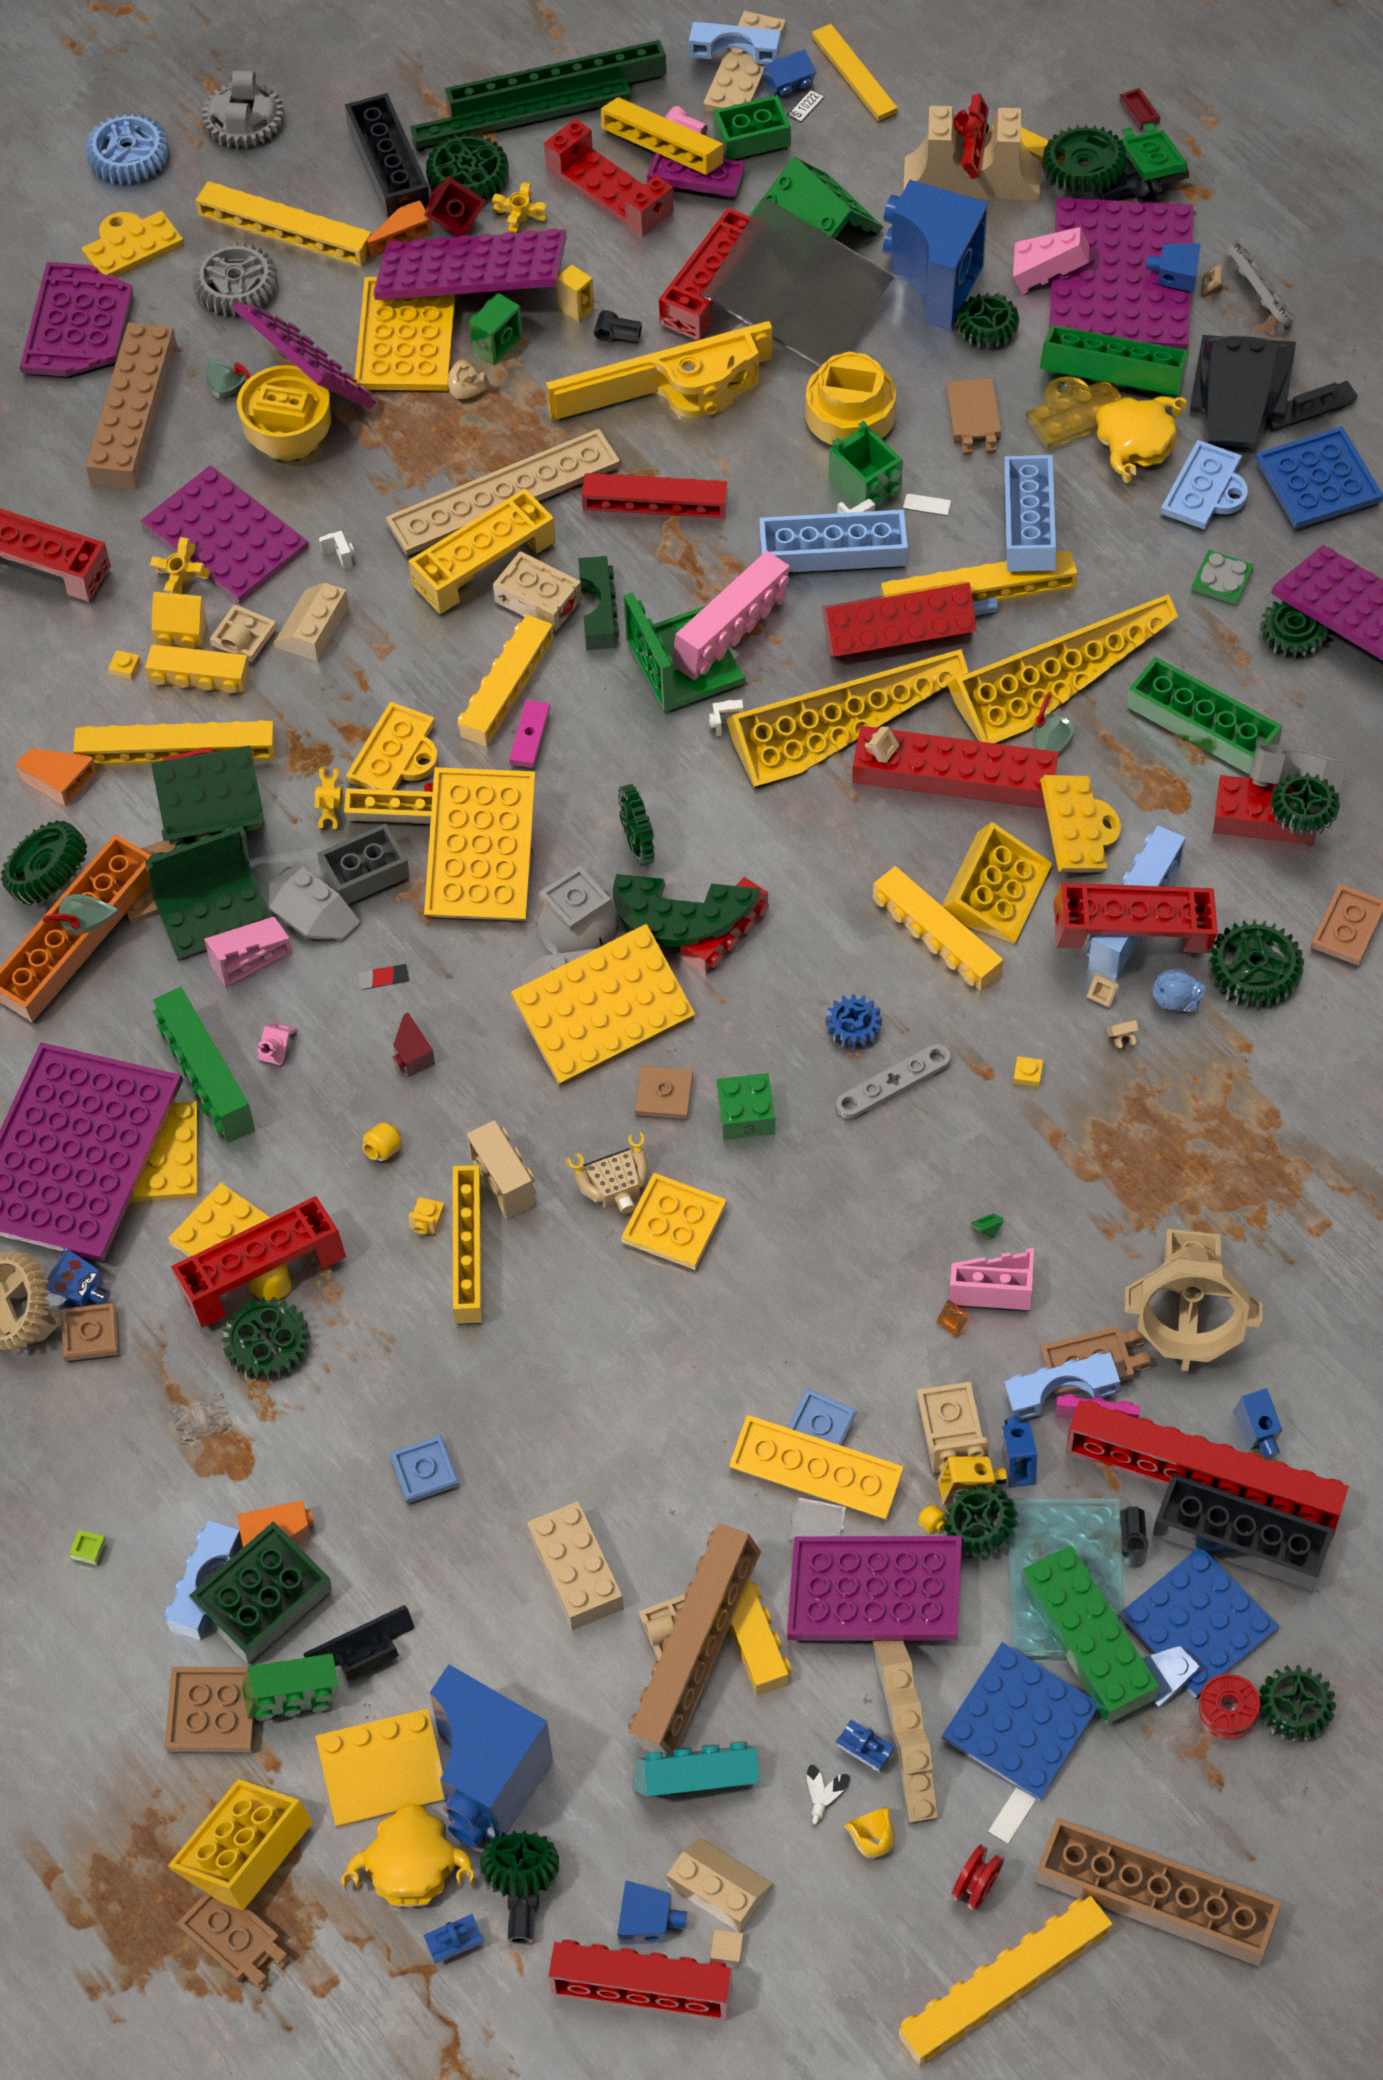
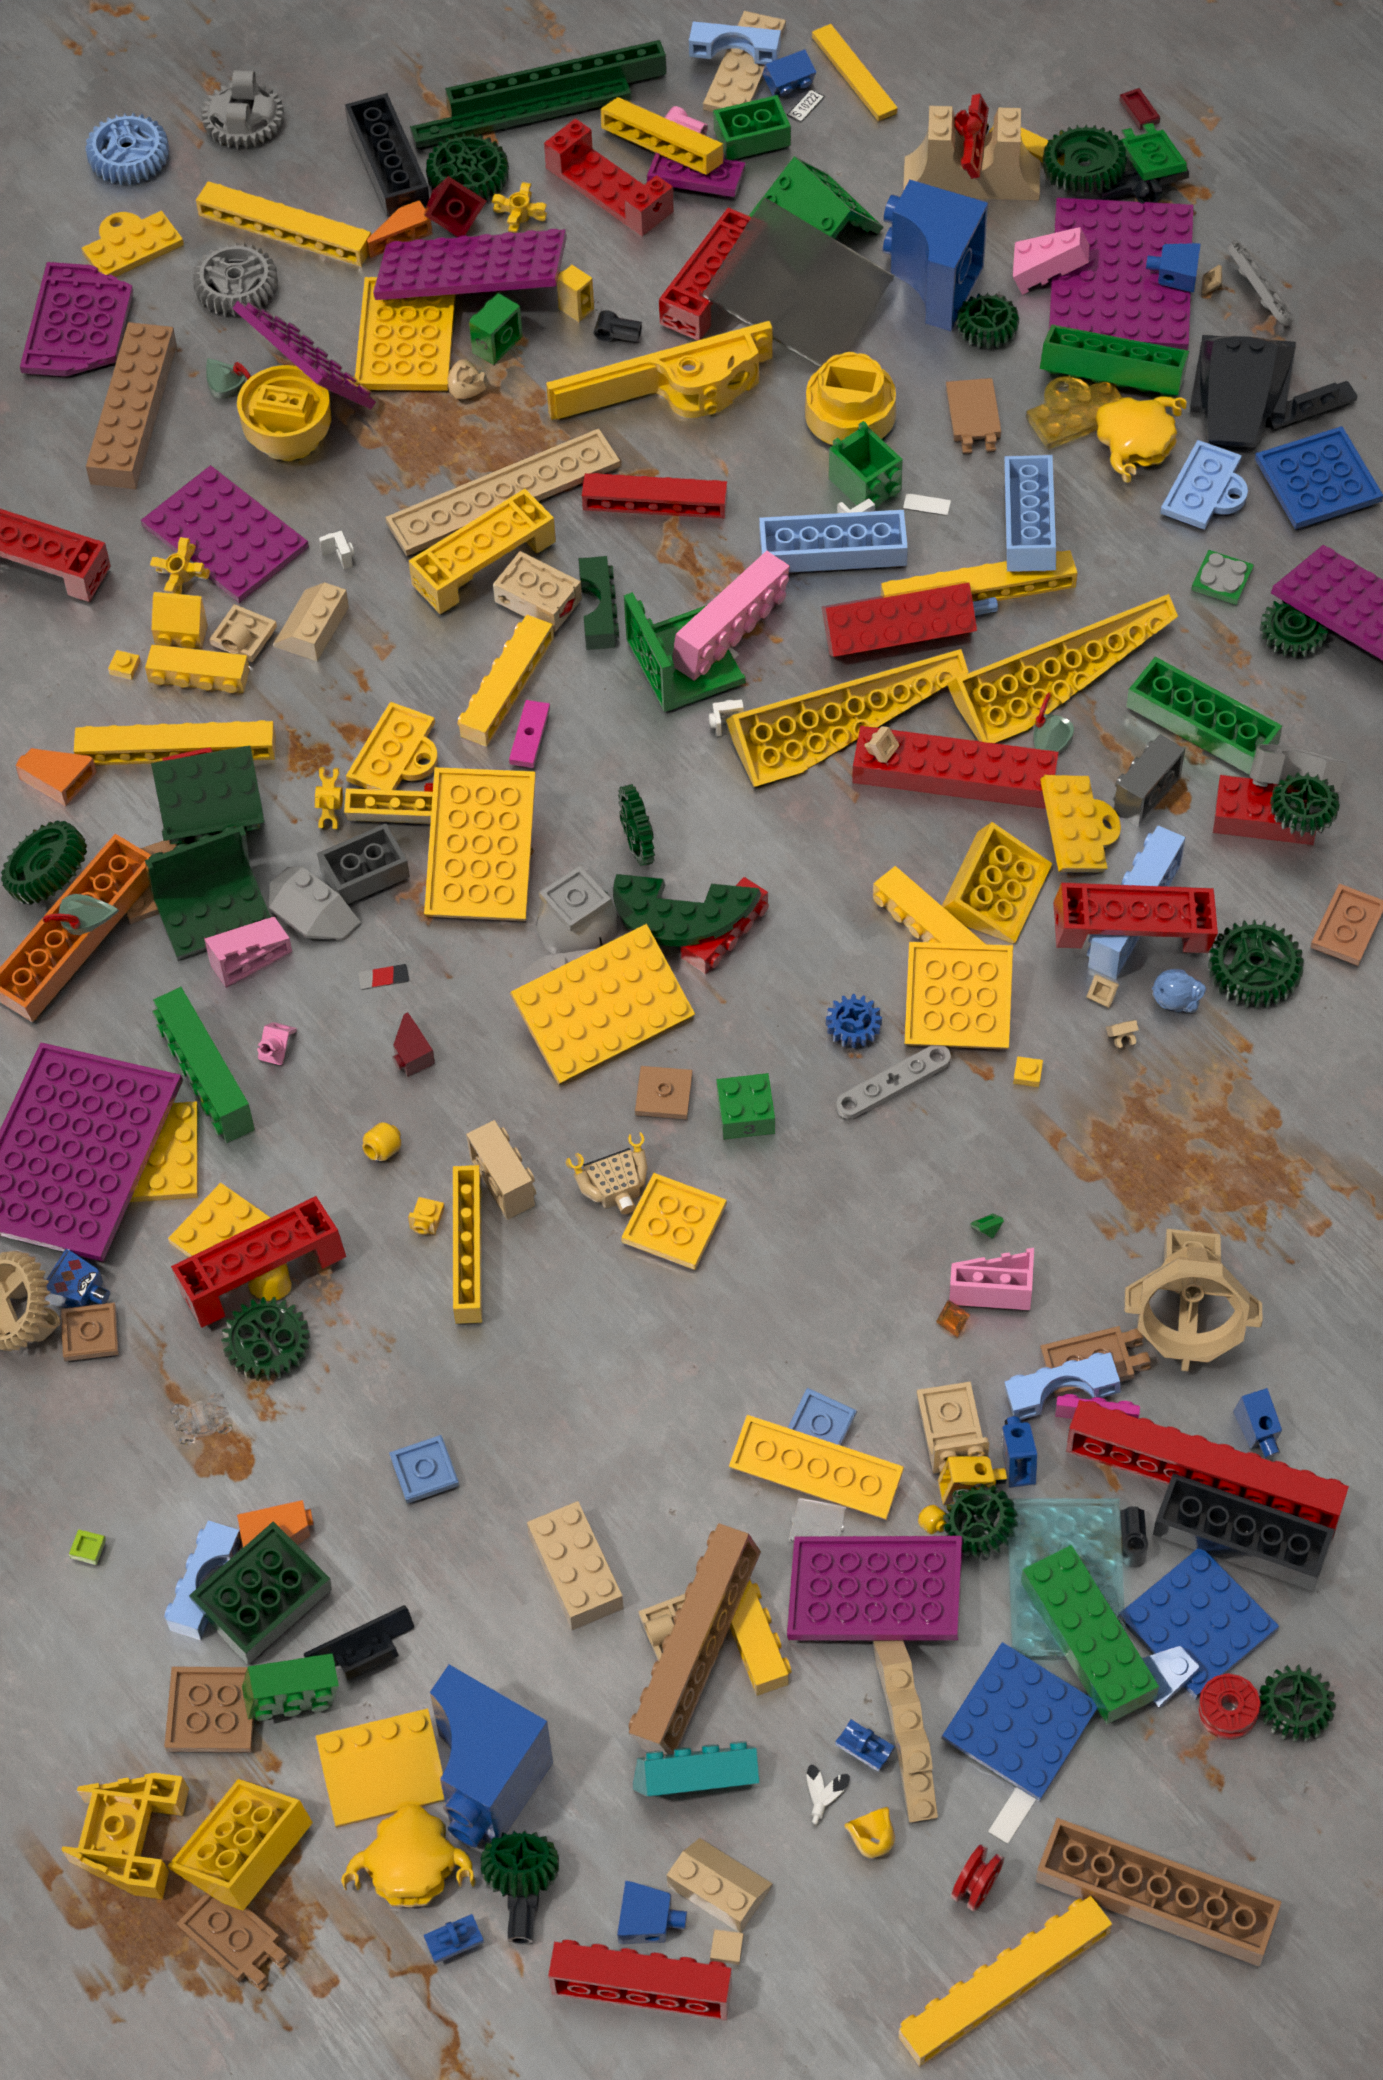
none -> yellow wedge [61,1773,189,1899]
none -> yellow plate [904,942,1013,1049]
none -> dark grey brick [1113,734,1185,827]

